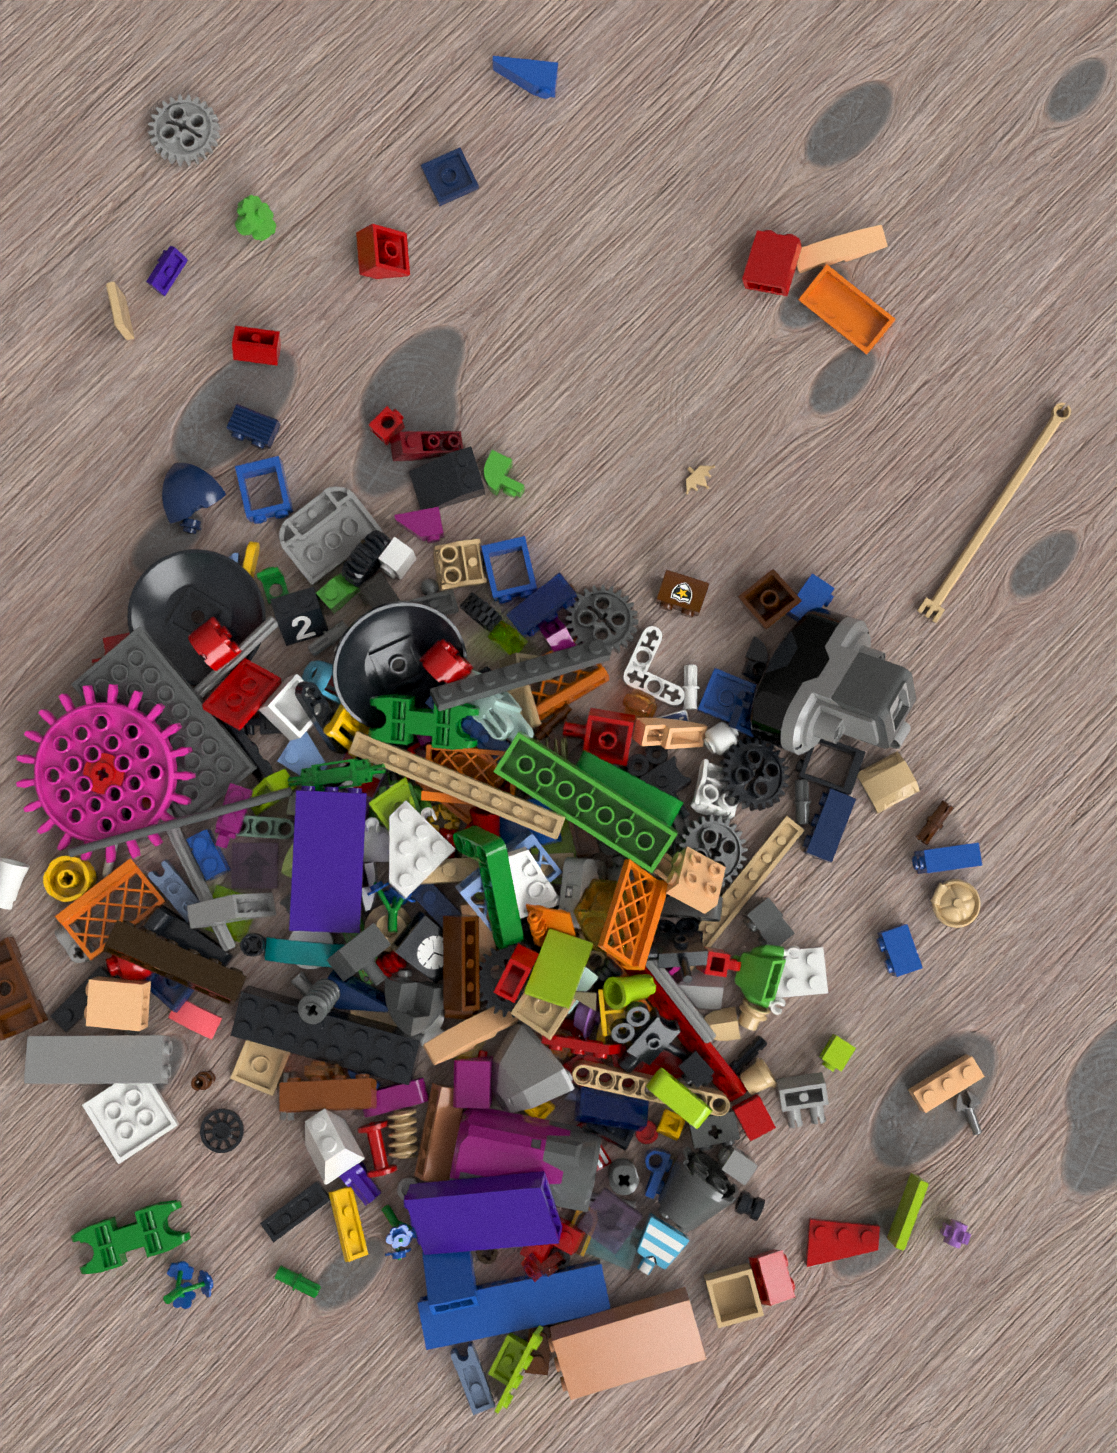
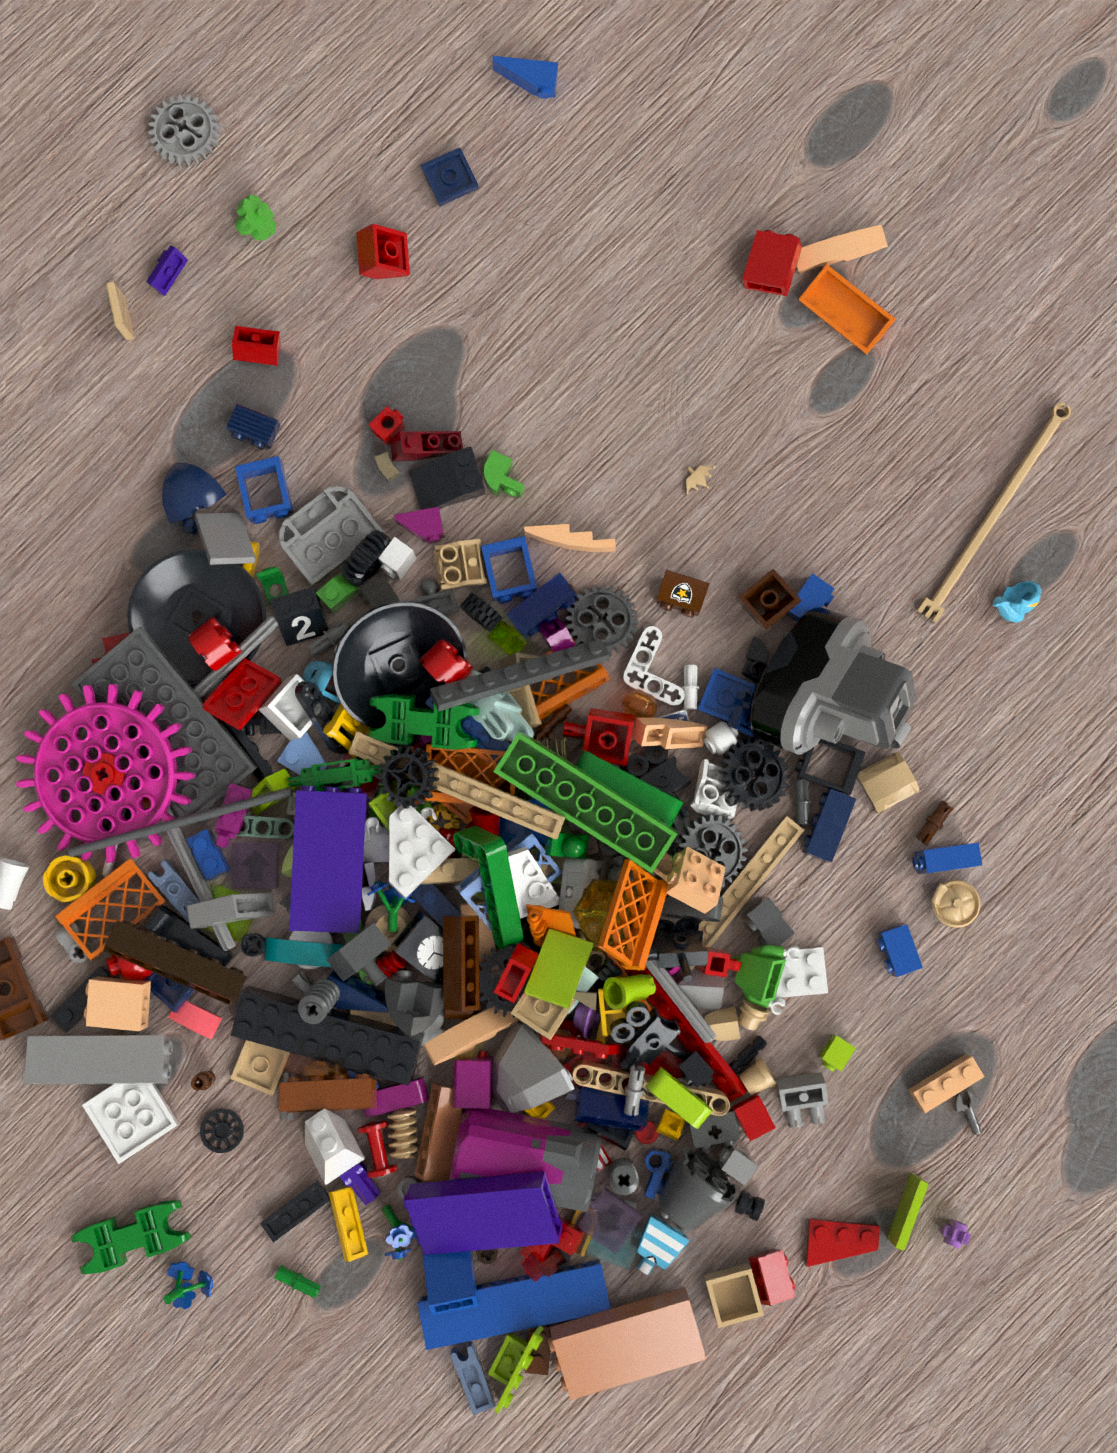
none -> light grey tile [195,513,256,565]
none -> dark tan piece [374,452,400,483]
none -> black gear [377,745,439,808]
none -> light nougat slope [524,524,616,552]
none -> green tile [545,832,590,858]
none -> light grey pin [624,1065,645,1116]
none -> medium azure hair [993,581,1042,623]

